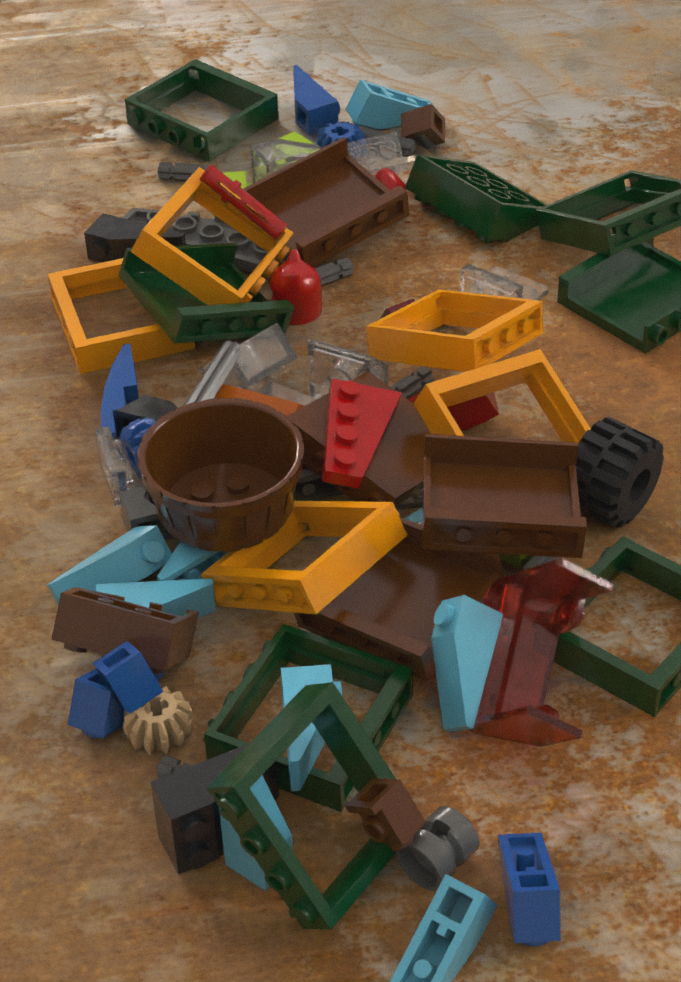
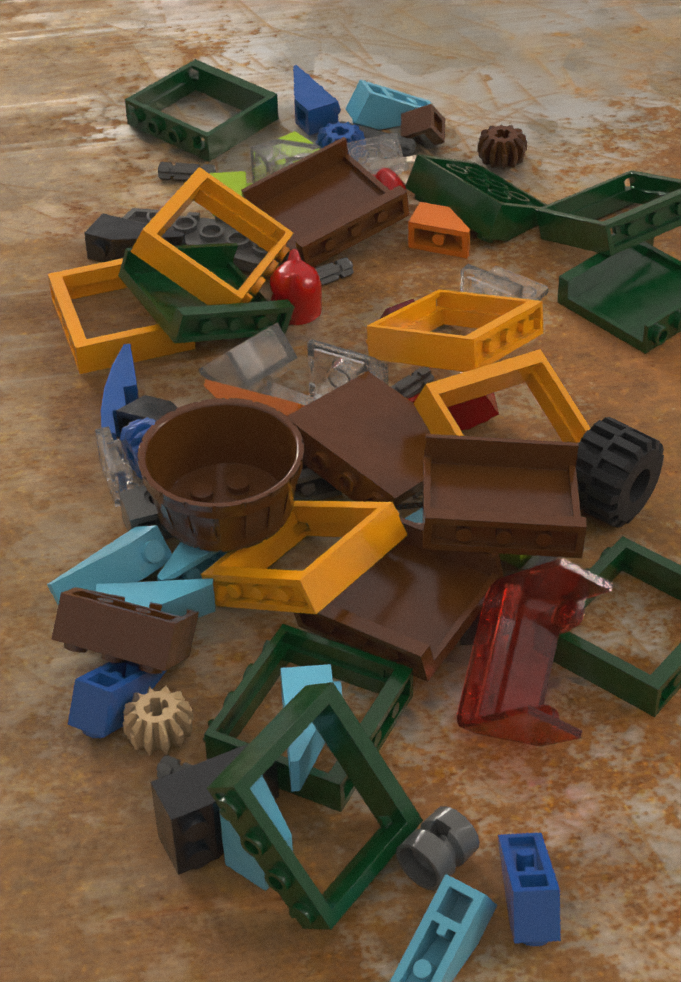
blue panel [93,641,163,713] -> none
axle [183,340,241,406] -> none
red pin [199,164,288,240] -> none
red wing [322,378,402,489] -> none
reddish brown brick [344,778,426,851] -> none
medium azure slope [431,595,503,733] -> none
none -> orange slope [408,202,470,259]
none -> reddish brown gear [477,124,527,169]

